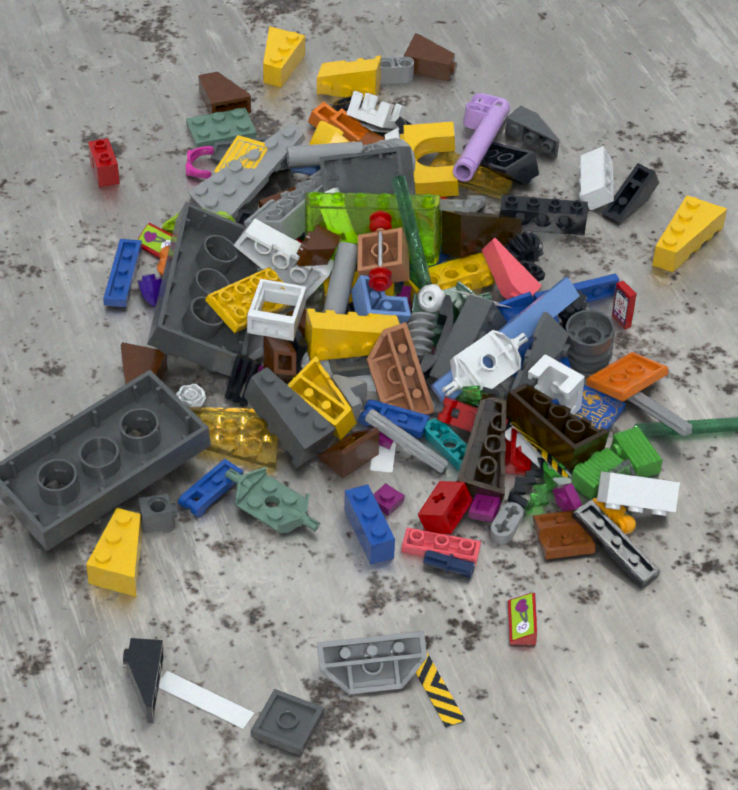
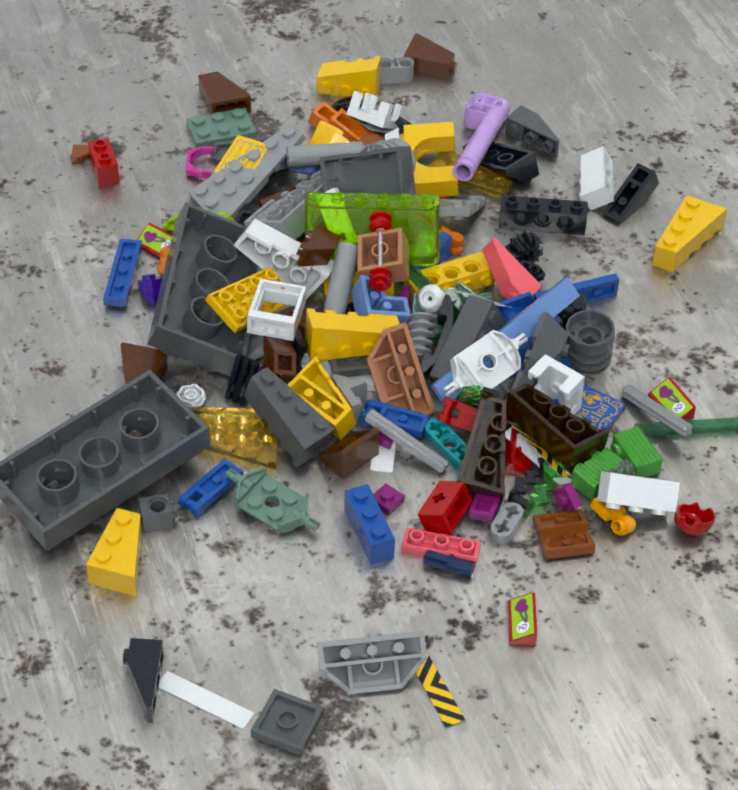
yellow wedge [263,26,305,88] -> none
clear green axle [392,175,431,287] -> none
dark brown wedge [442,210,522,258] -> none
tile [572,500,660,588] -> none
orange tile [586,352,668,402] -> none
red tile [612,281,637,329] -> none
none -> dark orange tile [71,144,89,163]
none -> slope [648,377,696,421]
none -> red hair [674,502,716,537]

